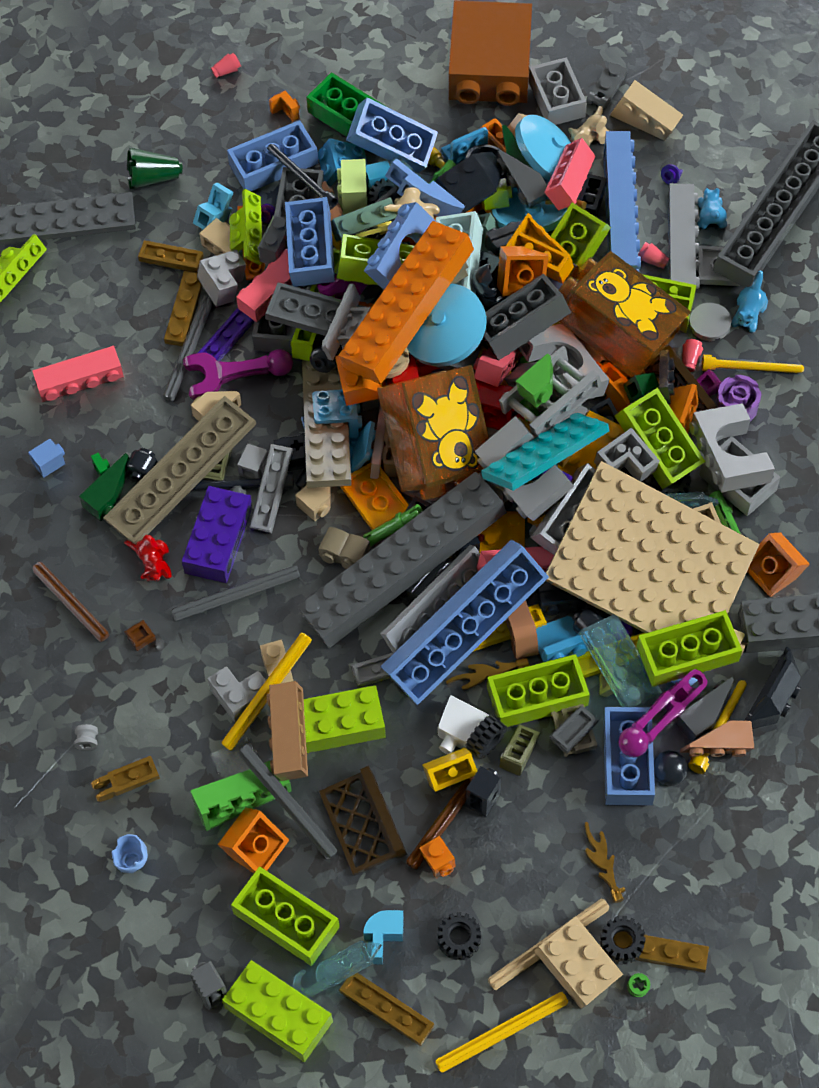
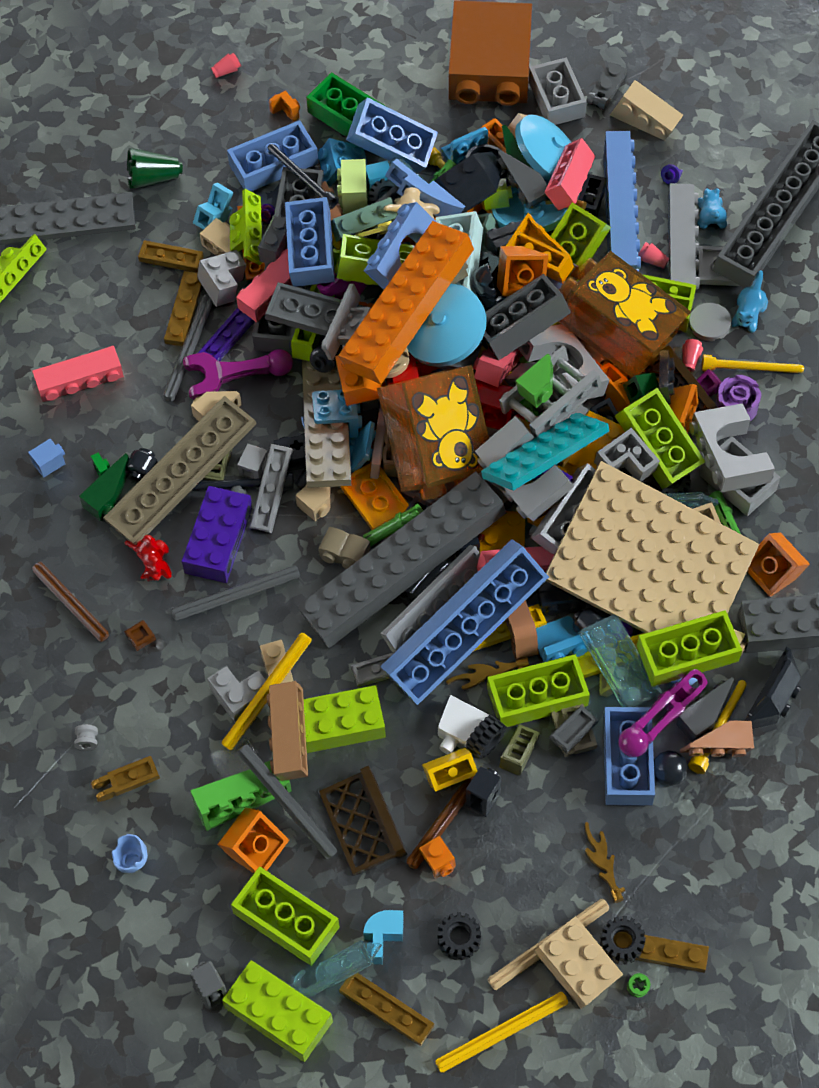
tan animal [568,106,609,146] -> none

